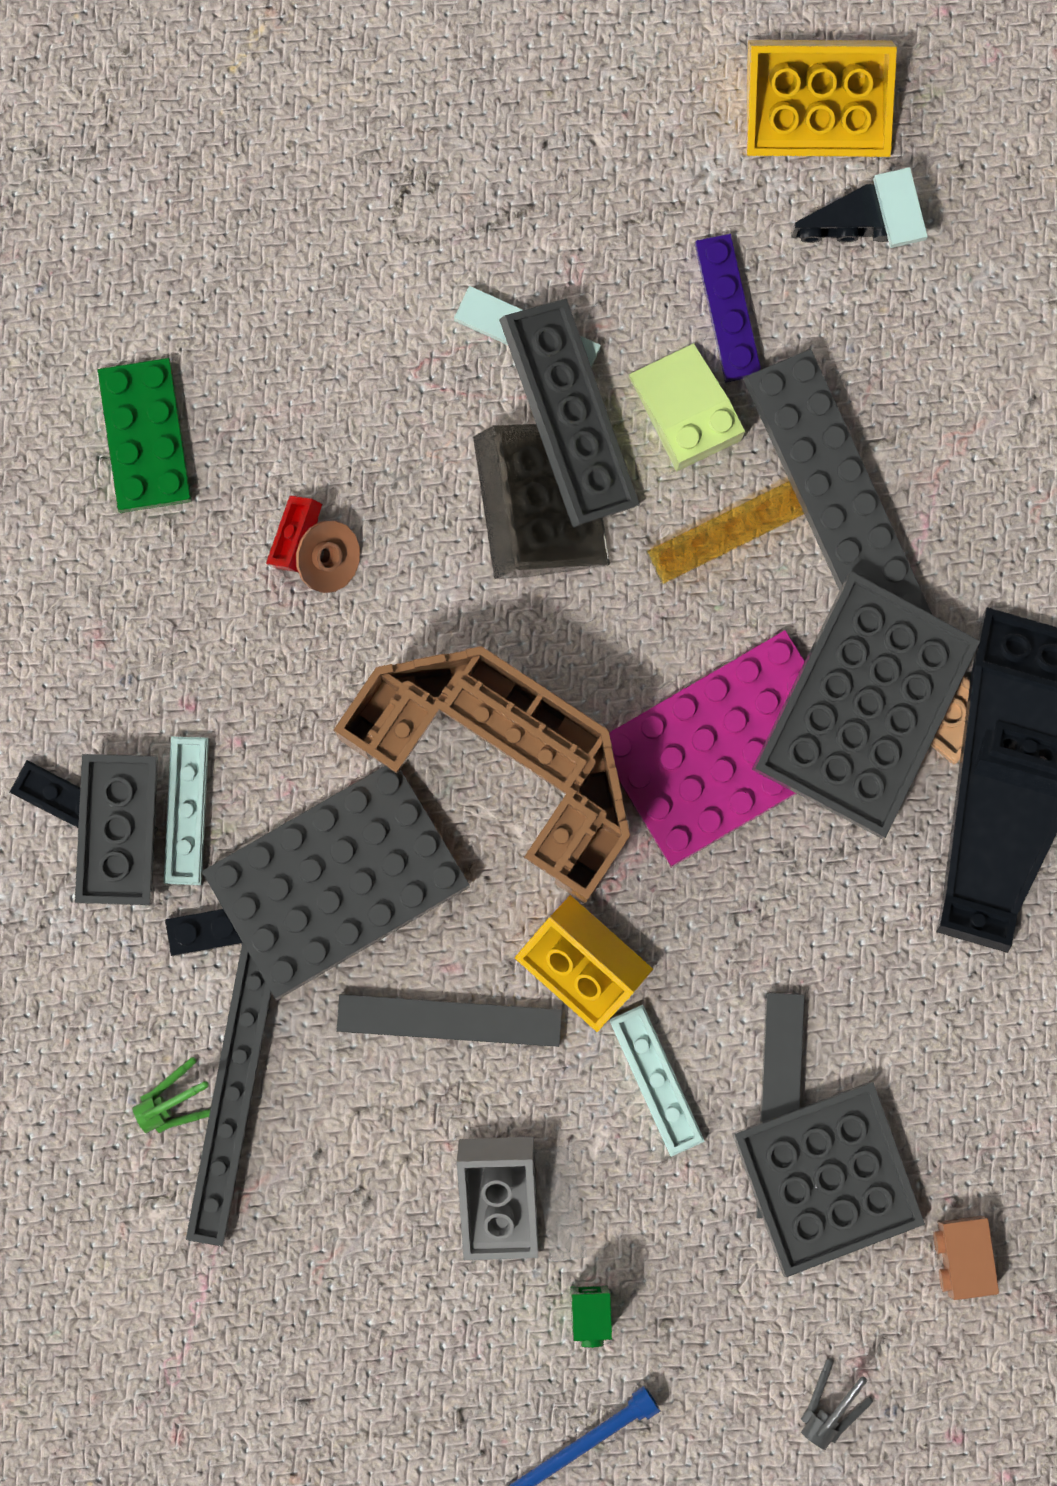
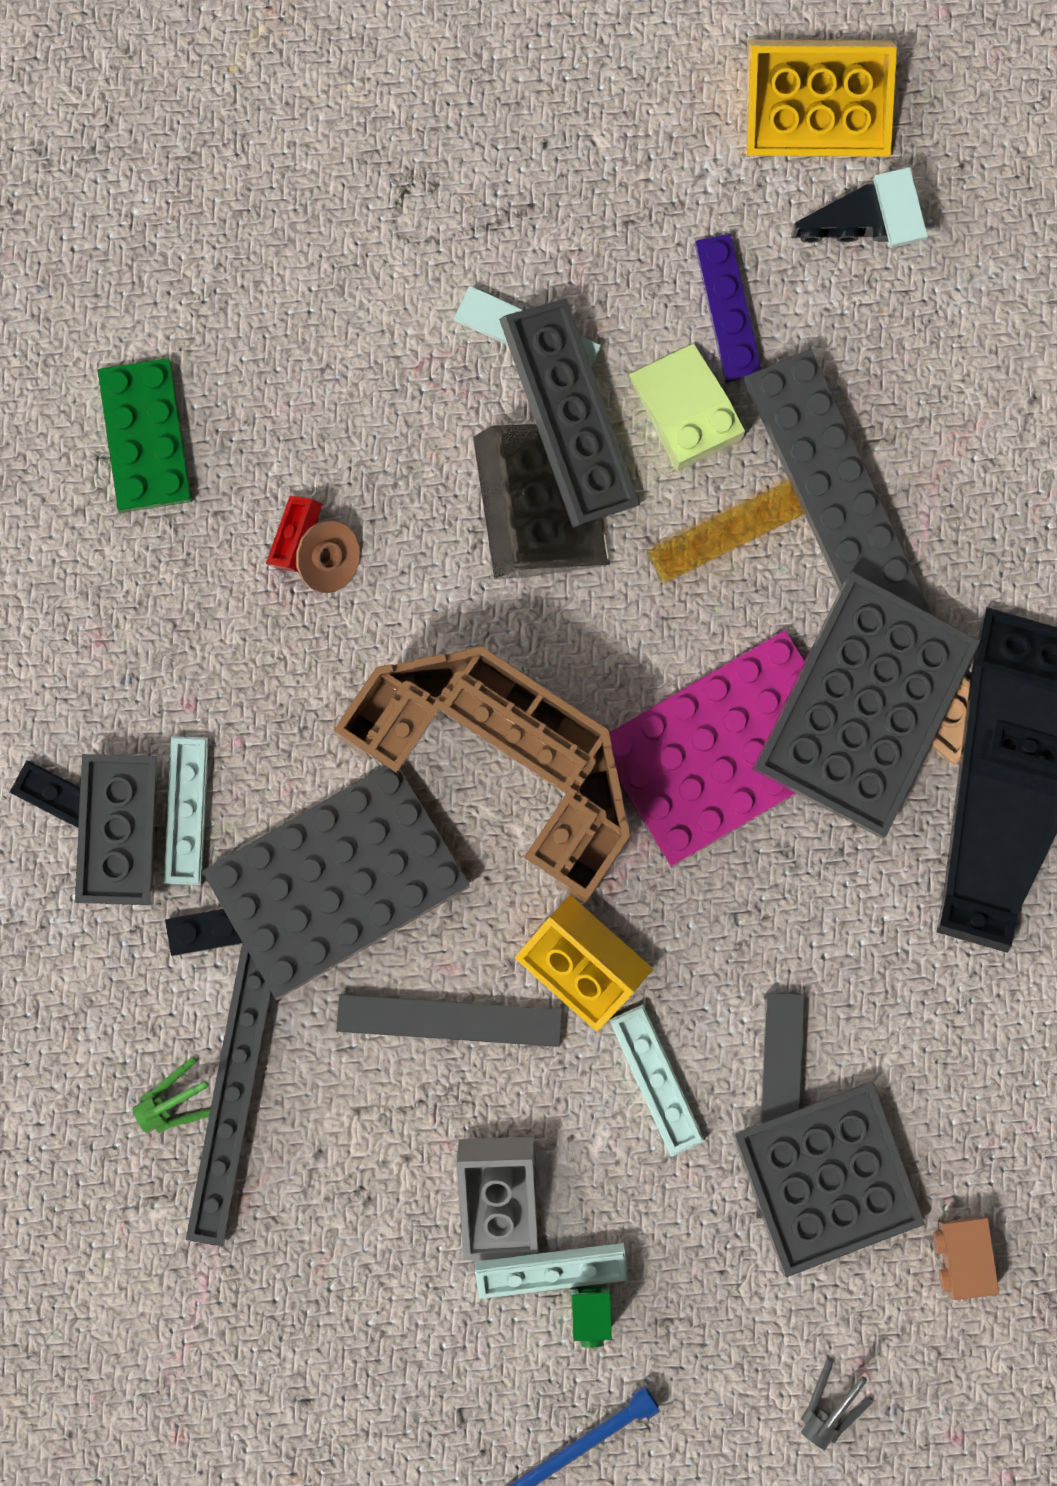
none -> light aqua tile [474,1243,628,1299]

